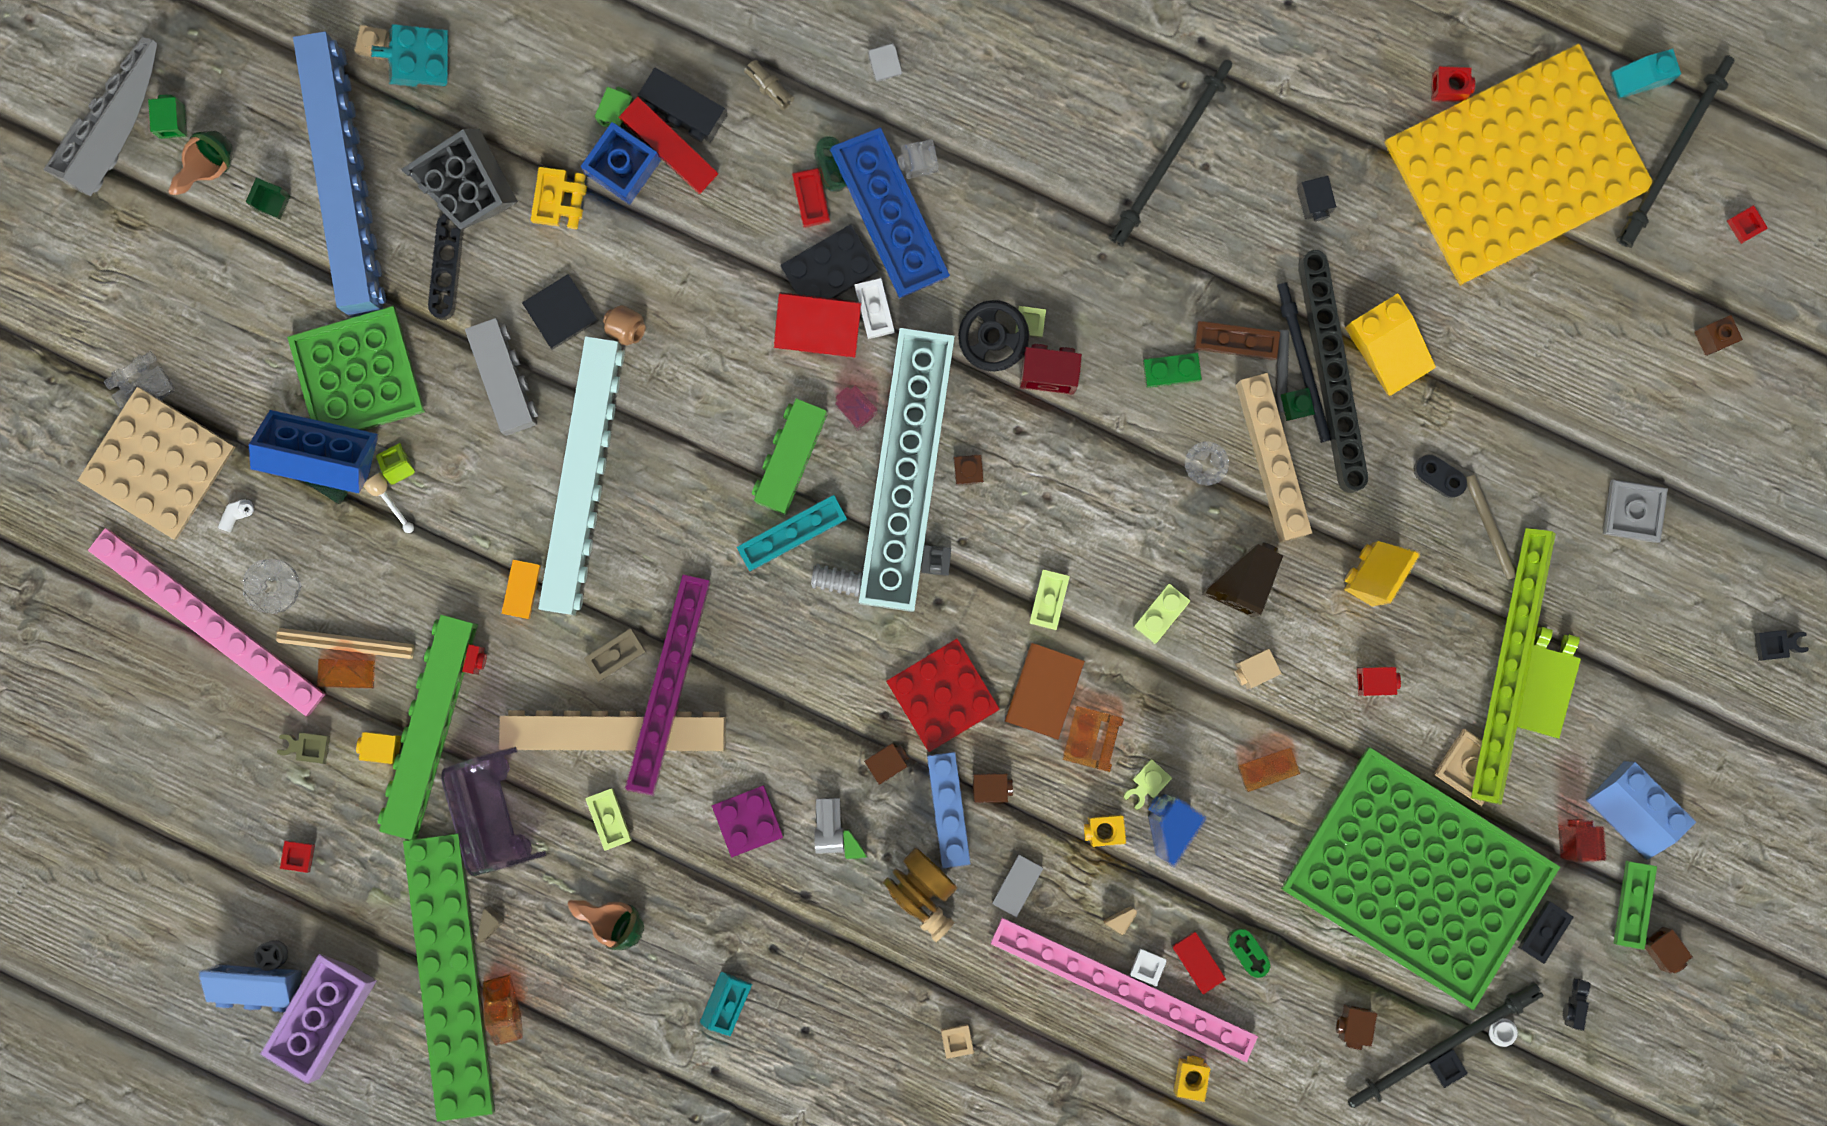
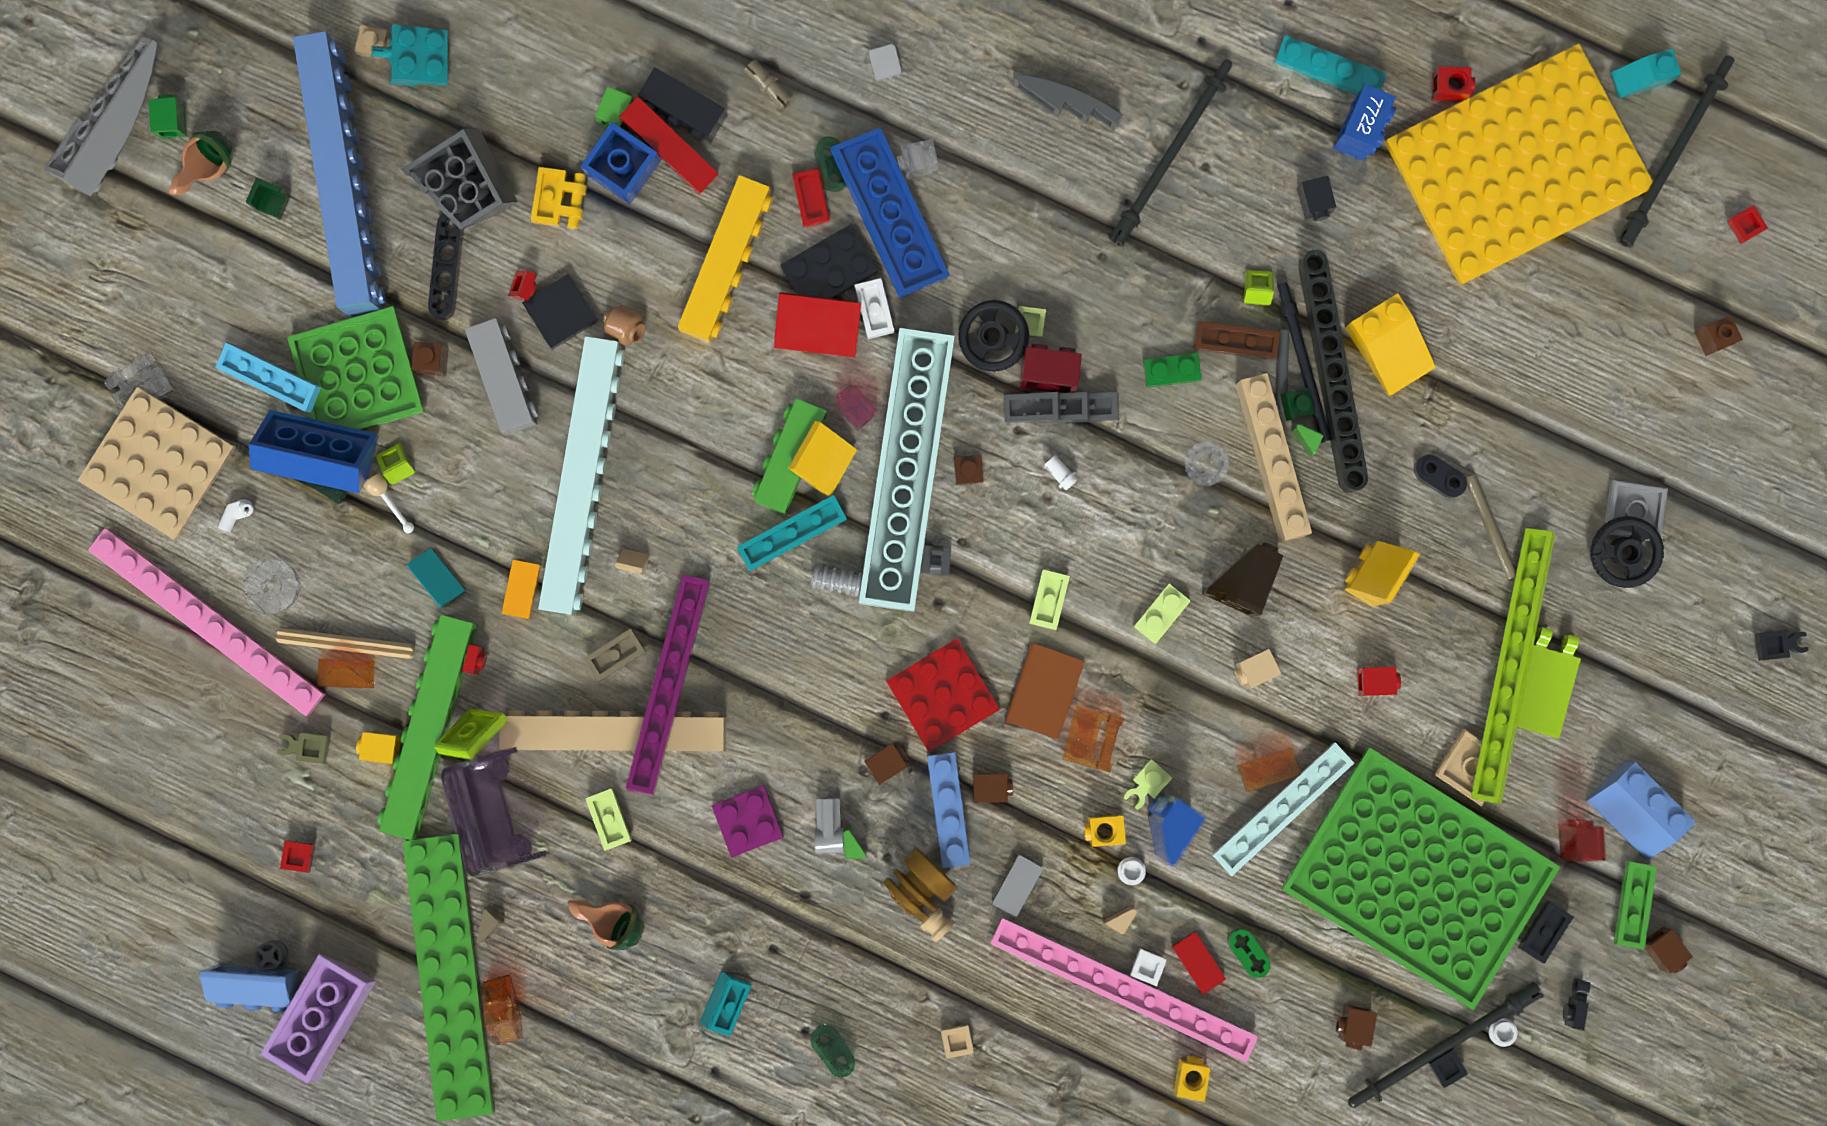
none -> medium azure plate [215,342,321,412]
none -> teal slope [406,548,466,608]
none -> reddish brown brick [411,342,449,376]
none -> lime tile [434,708,508,759]
none -> red plate [508,270,537,300]
none -> tan slope [615,549,649,575]
none -> yellow brick [678,175,774,344]
none -> yellow tile [788,421,857,497]
none -> clear green plate [811,1024,855,1077]
none -> dark grey slope [1004,392,1119,423]
none -> dark grey slope [1013,74,1123,131]
none -> white pin [1043,455,1078,490]
none -> white plate [1118,857,1146,885]
none -> light aqua plate [1212,742,1354,876]
none -> lime slope [1244,270,1274,305]
none -> teal plate [1274,35,1387,94]
none -> bright green slope [1292,424,1323,457]
none -> blue brick [1333,84,1396,161]
none -> black wheel [1590,516,1664,588]

